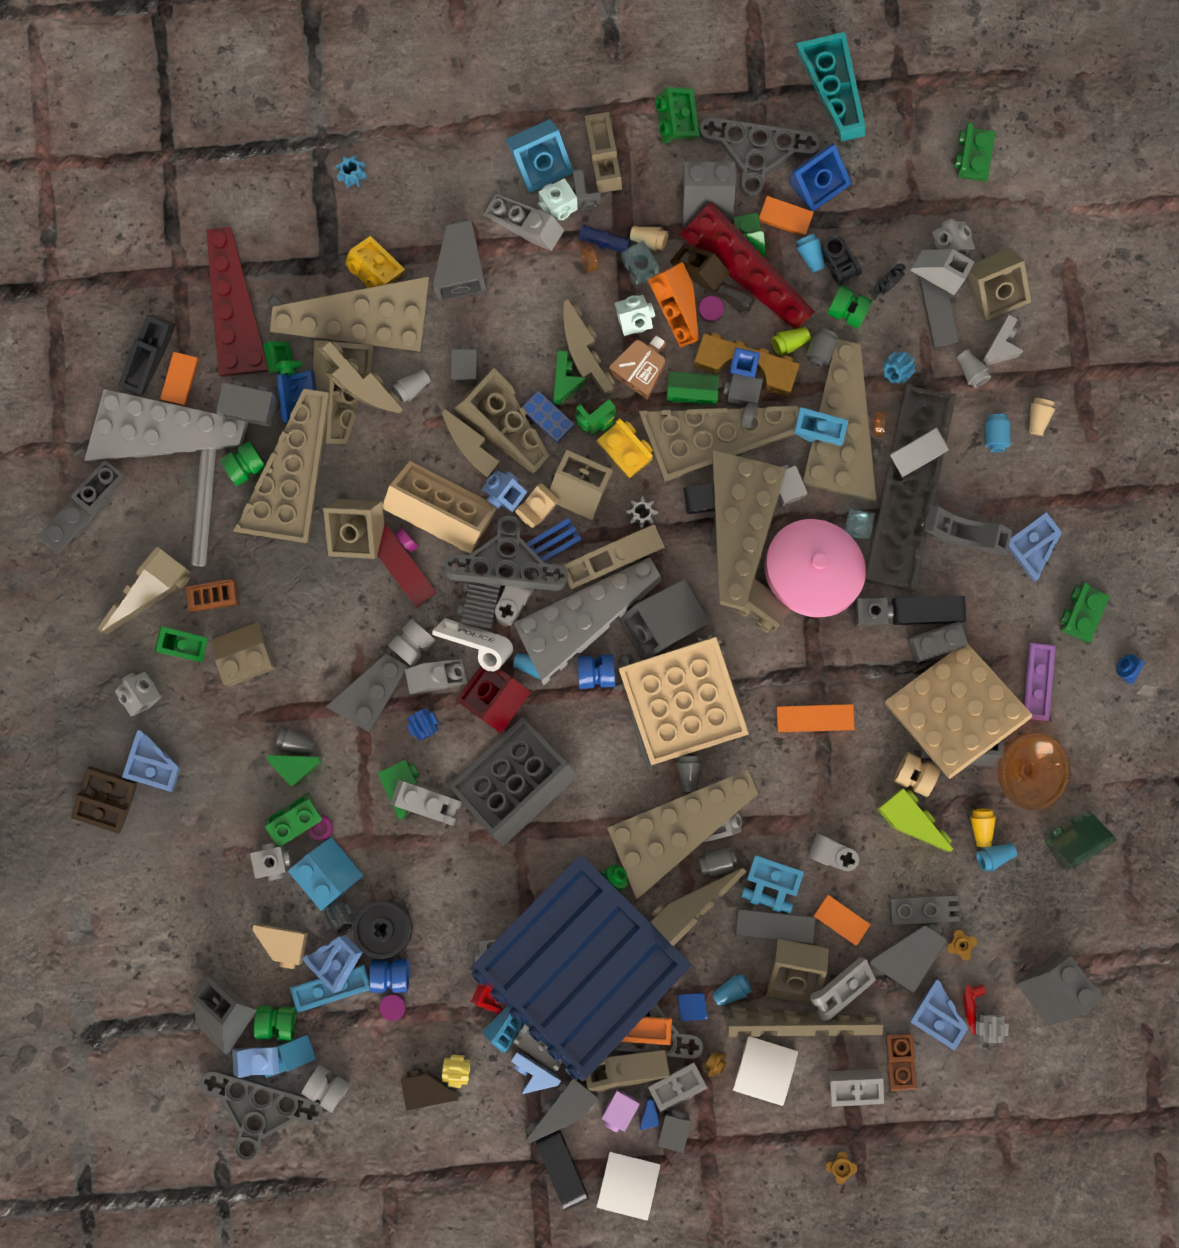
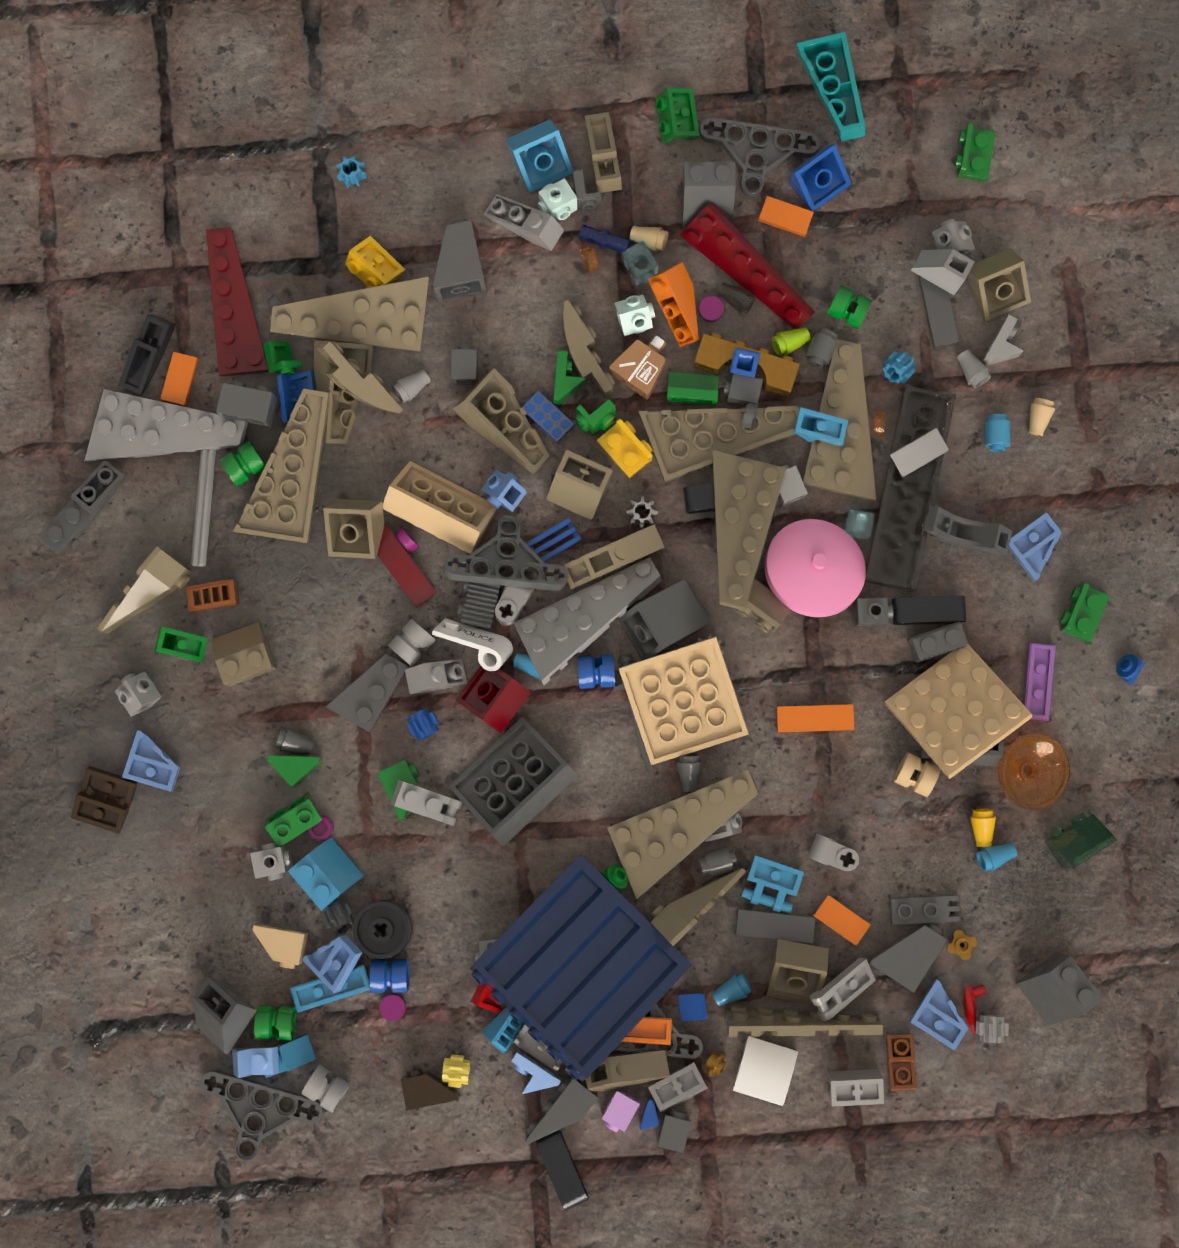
dark tan slope [442,409,501,480] -> none
tan bracket [515,483,560,528] -> none
white slope [596,1152,660,1220] -> none
dark brown slope [670,243,730,292] -> none
green slope [733,213,766,259] -> none
dark azure cone [796,234,826,273] -> none
black piece [822,235,862,286] -> none
pearl gold plate [826,1151,857,1184] -> none
black gear [873,263,906,296] -> none
lime slope [876,789,953,852] -> none

